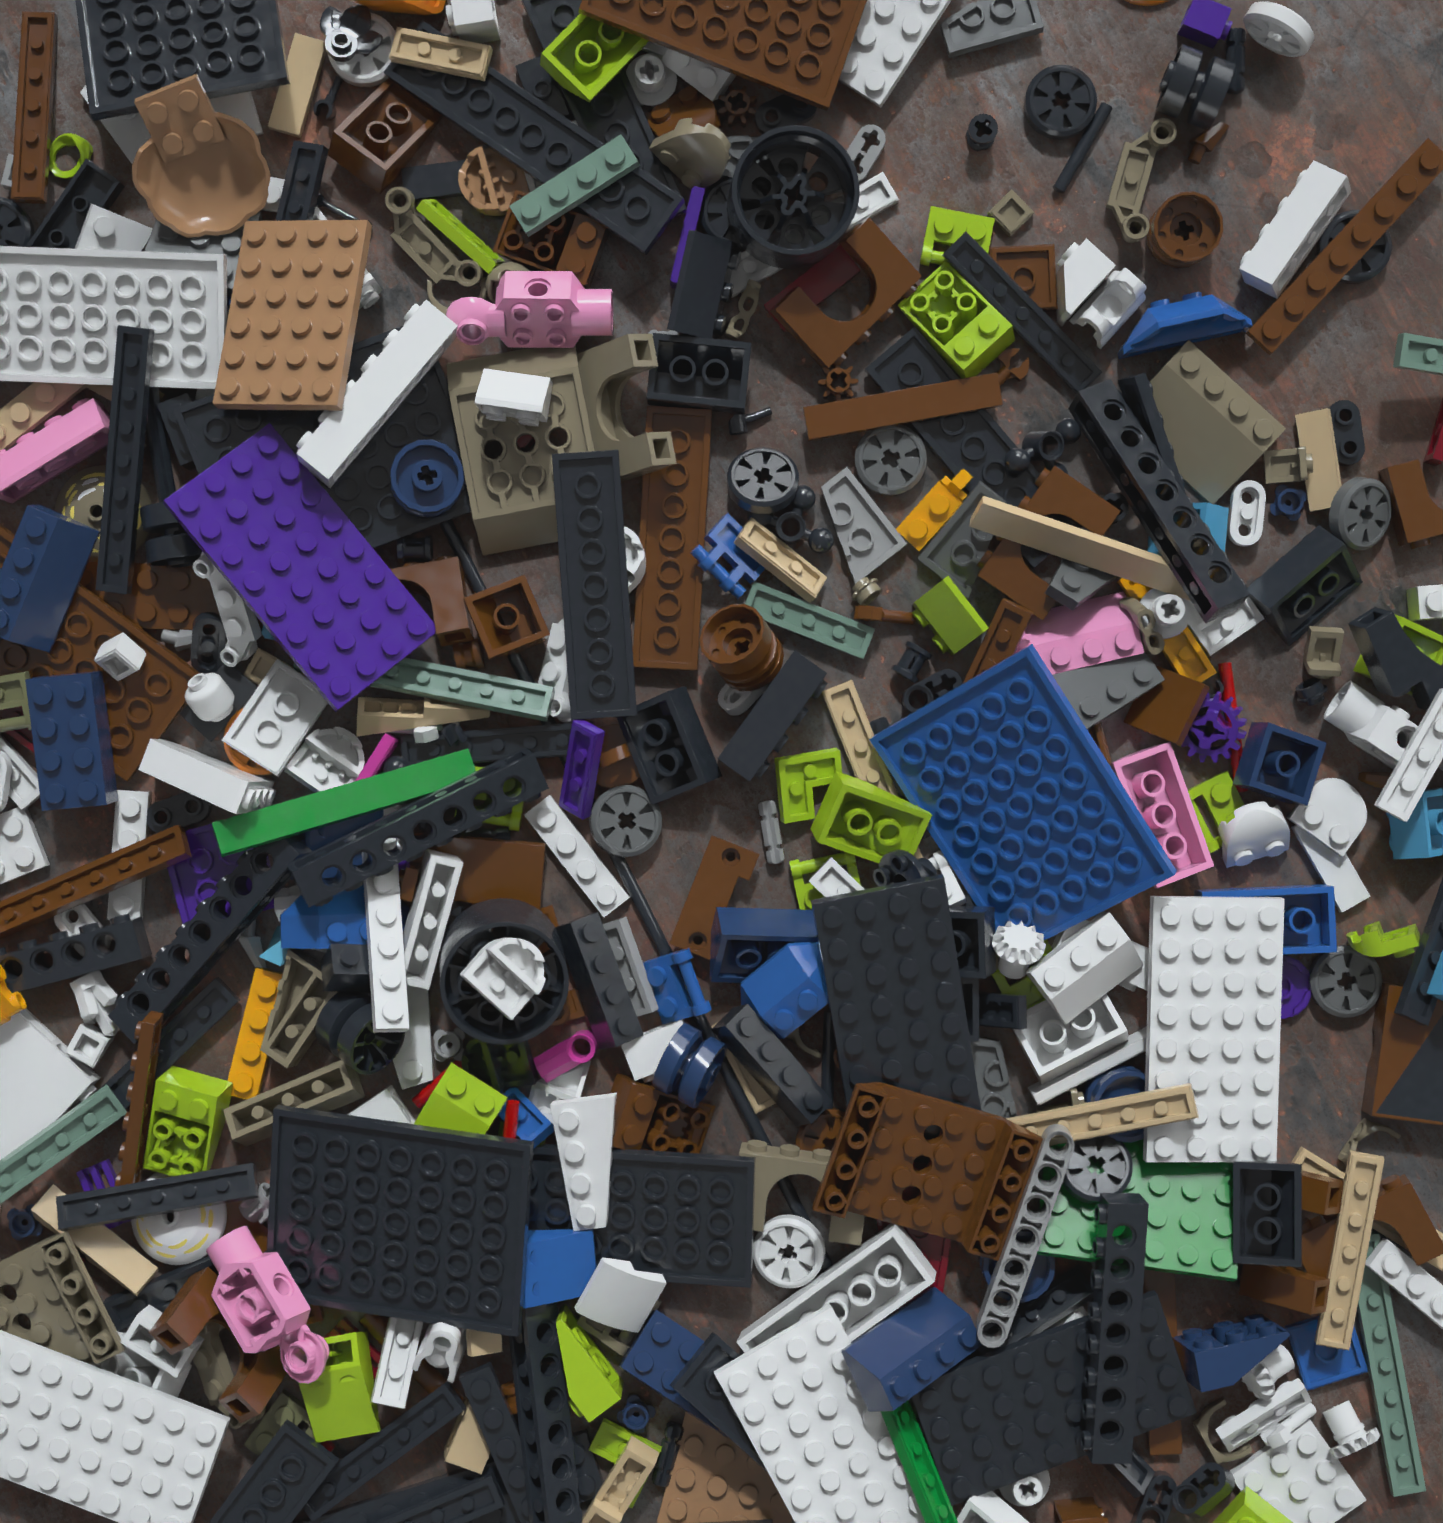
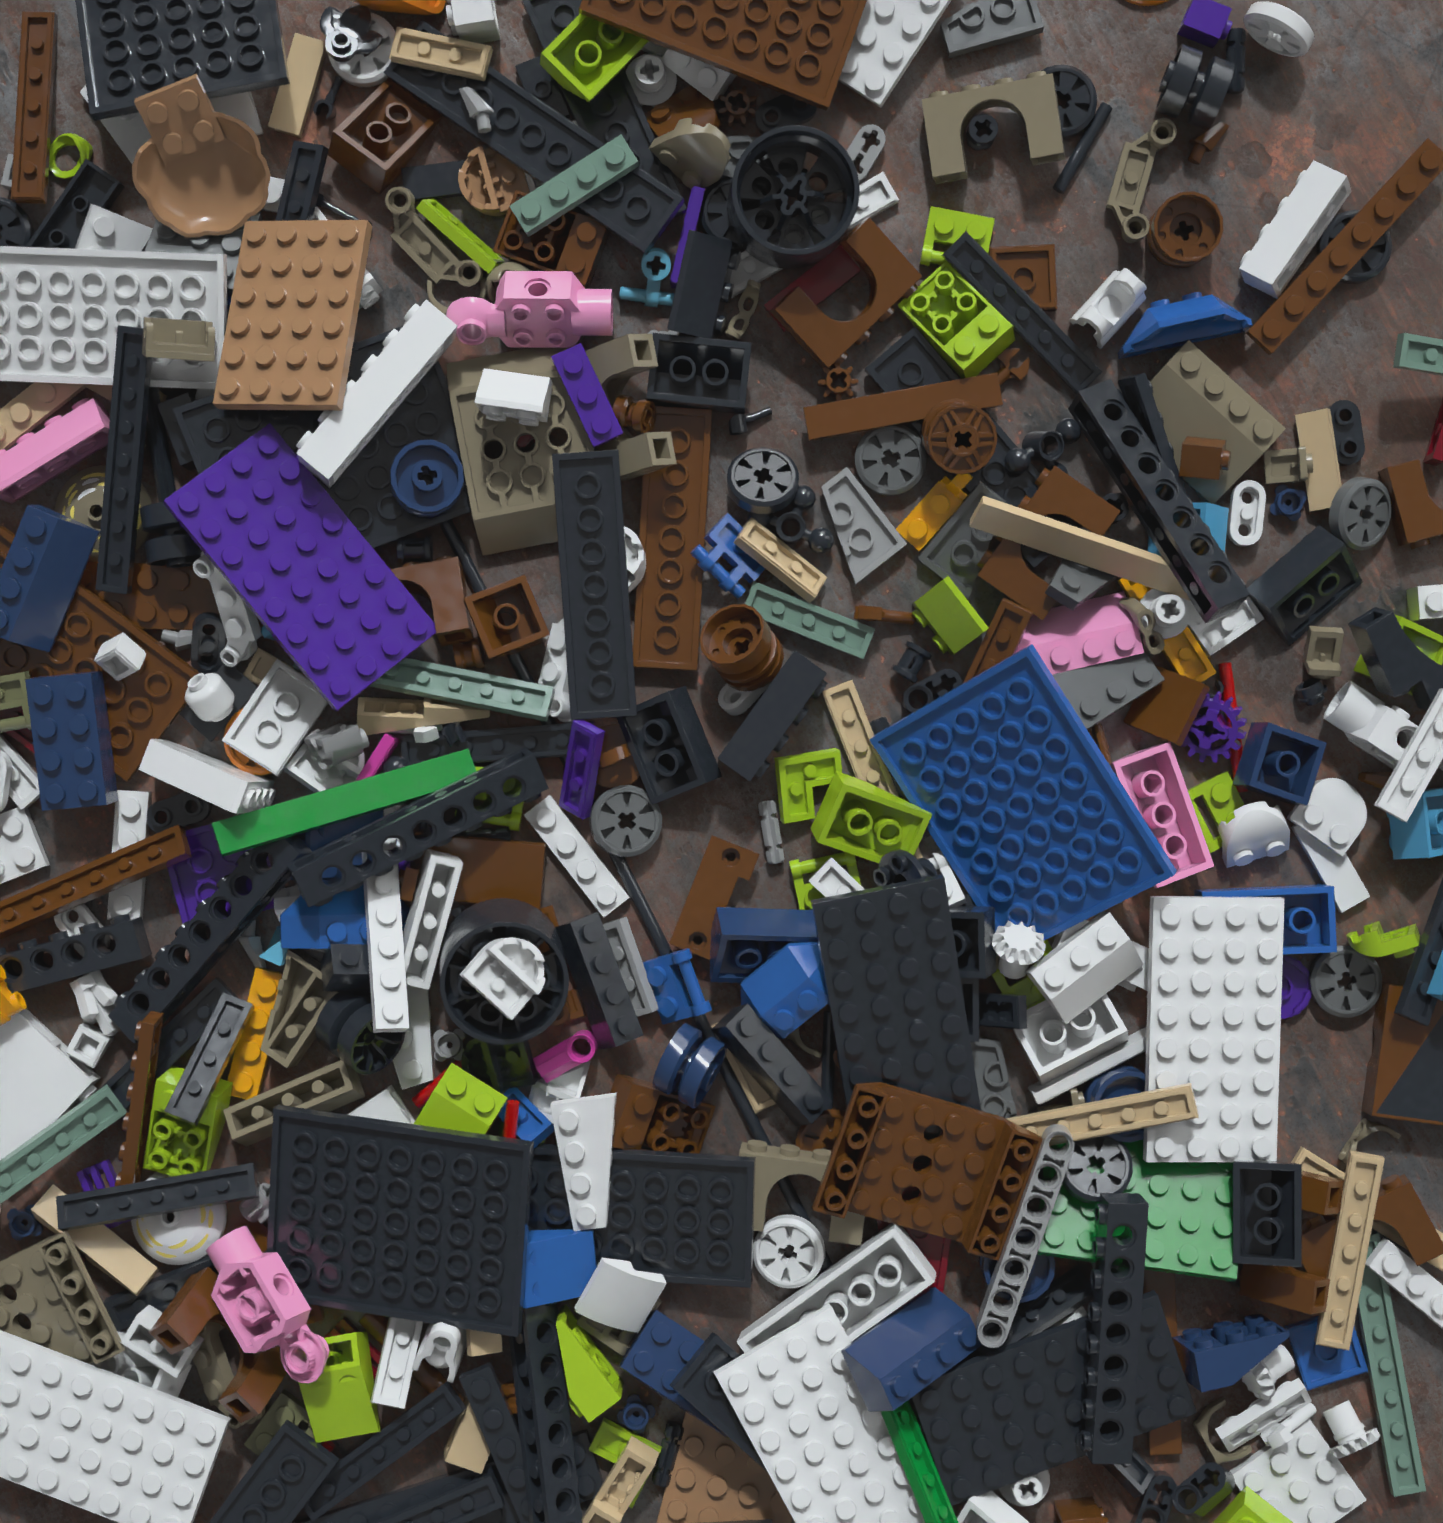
white slope [621,1019,685,1083] -> none
dark tan plate [851,577,882,606] -> none
dark tan tile [987,189,1034,237] -> none
white slope [1056,238,1116,327] -> none
none -> dark tan hinge [142,317,215,362]
none -> plate [164,992,255,1127]
none -> light grey cylinder [303,723,369,770]
none -> light grey bar [459,87,494,133]
none -> dark purple plate [551,343,623,449]
none -> reddish brown wheel [612,394,656,433]
none -> medium azure piece [619,248,675,307]
none -> reddish brown wheel [921,398,997,475]
none -> dark tan arch [922,71,1066,184]
none -> reddish brown brick [1179,436,1231,480]

